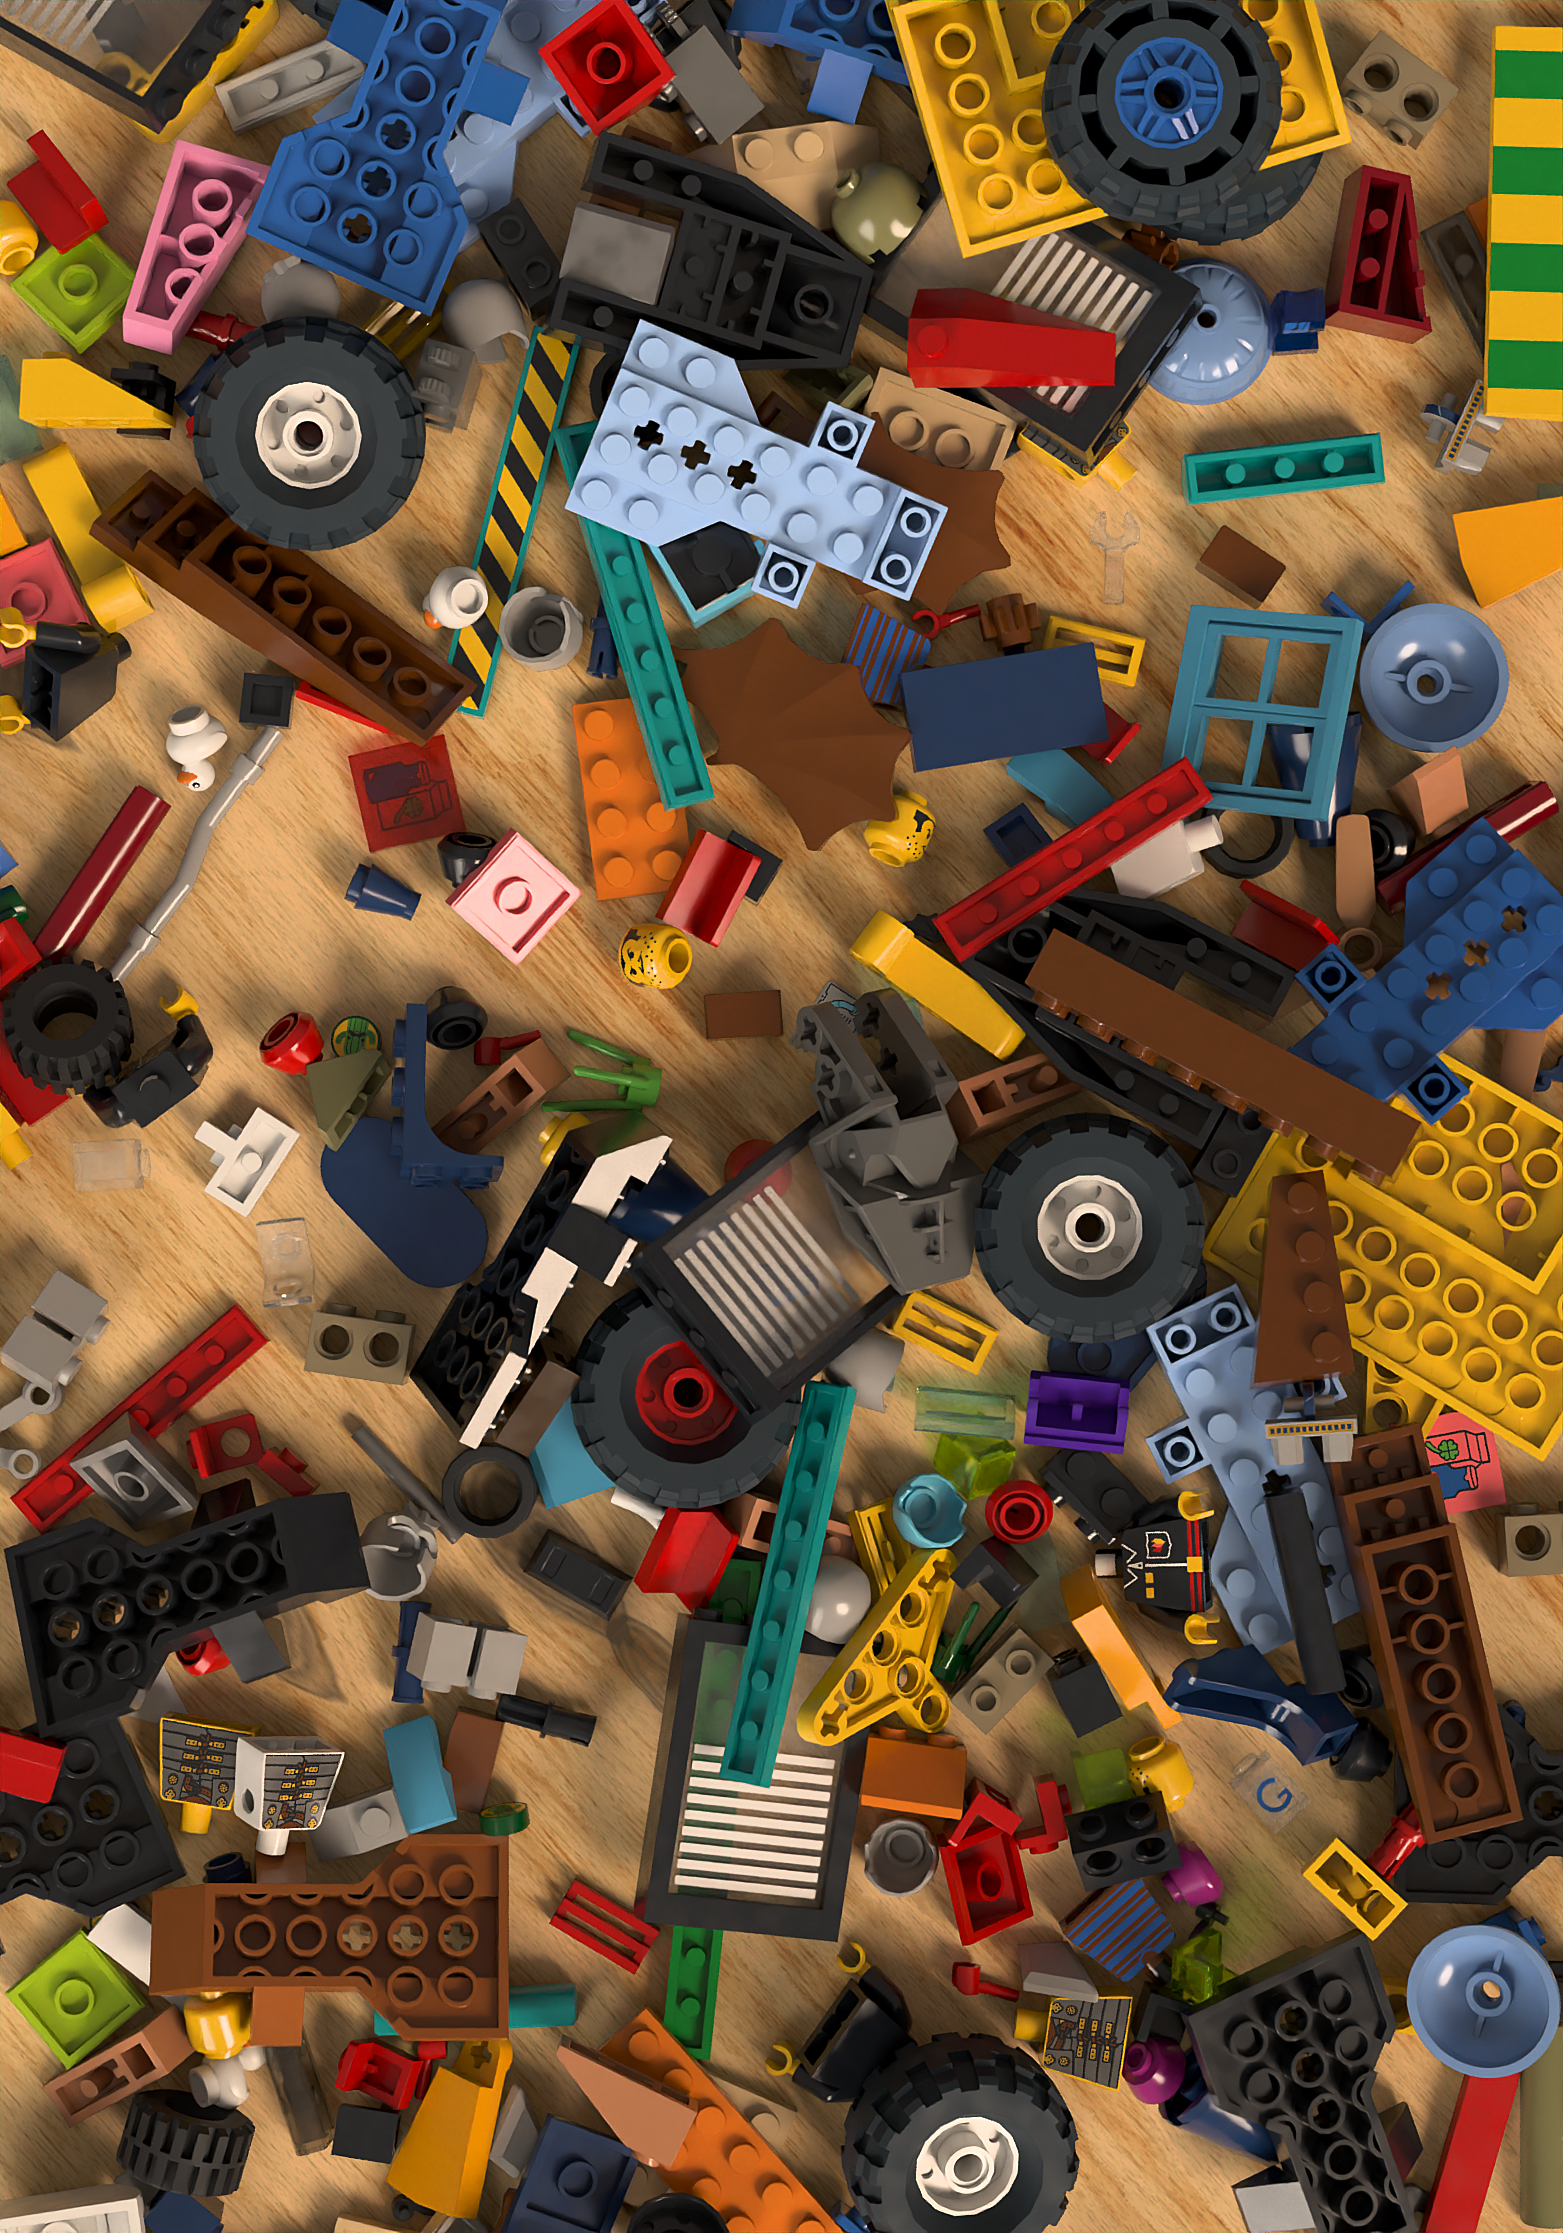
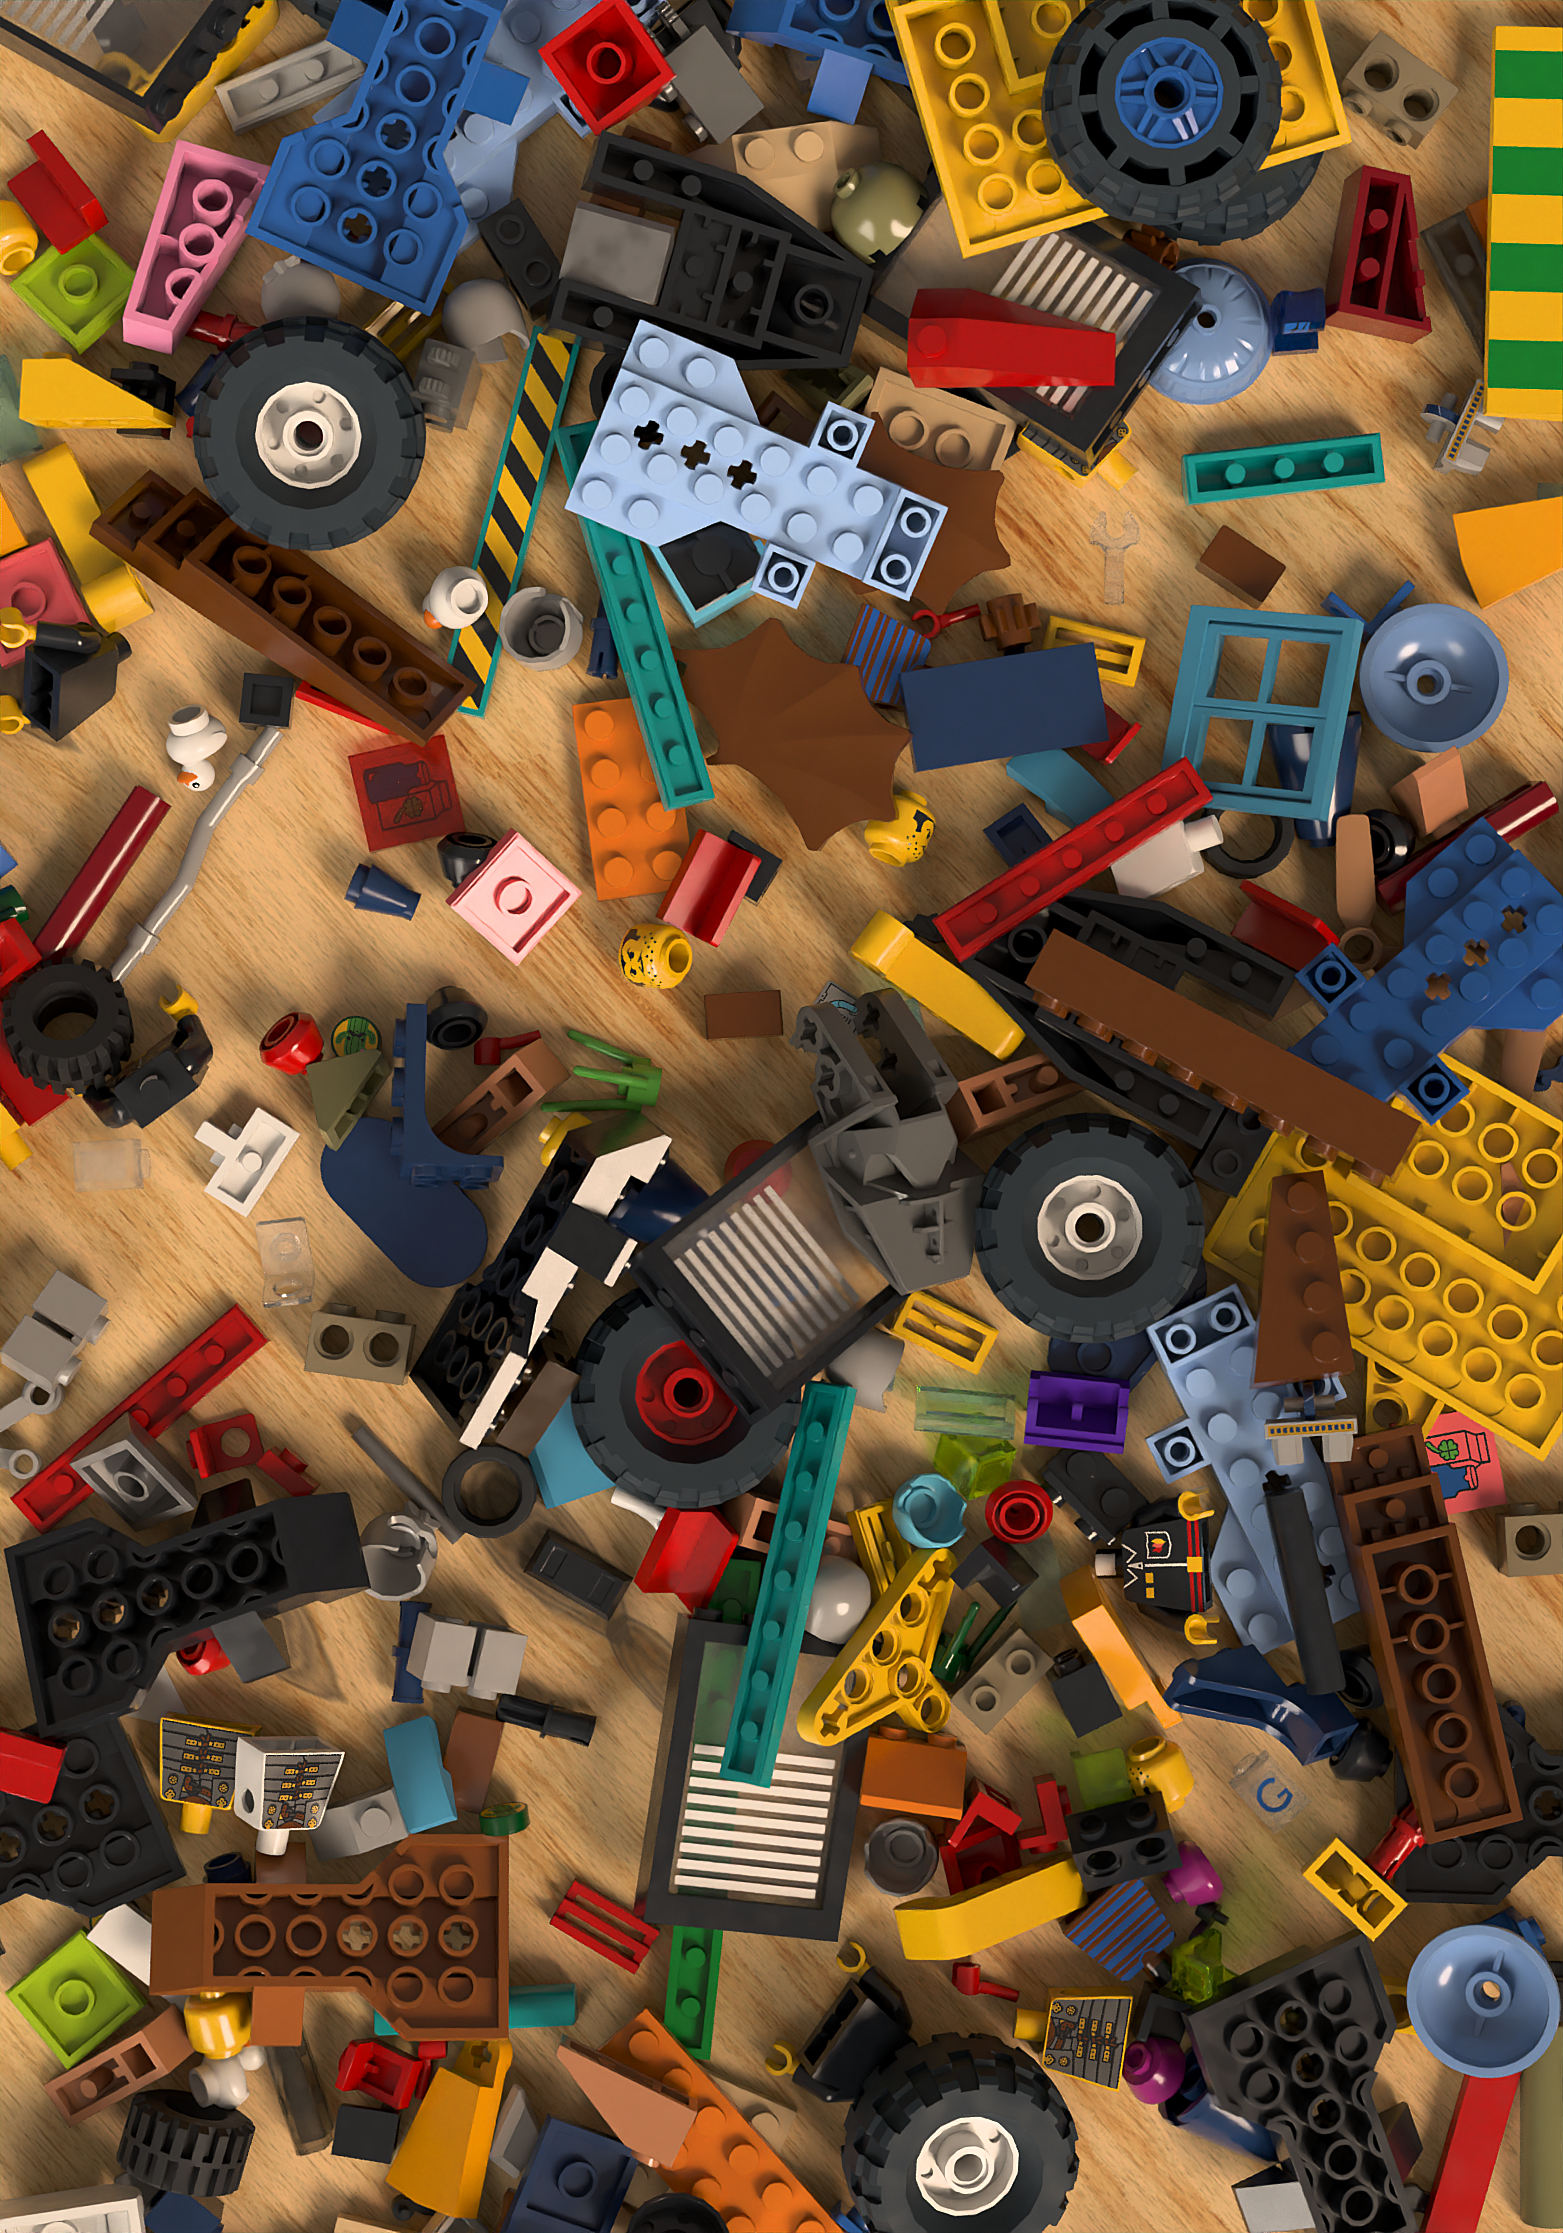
light grey piece [1018,1941,1098,2003] -> none
none -> yellow beam [893,1852,1090,1960]

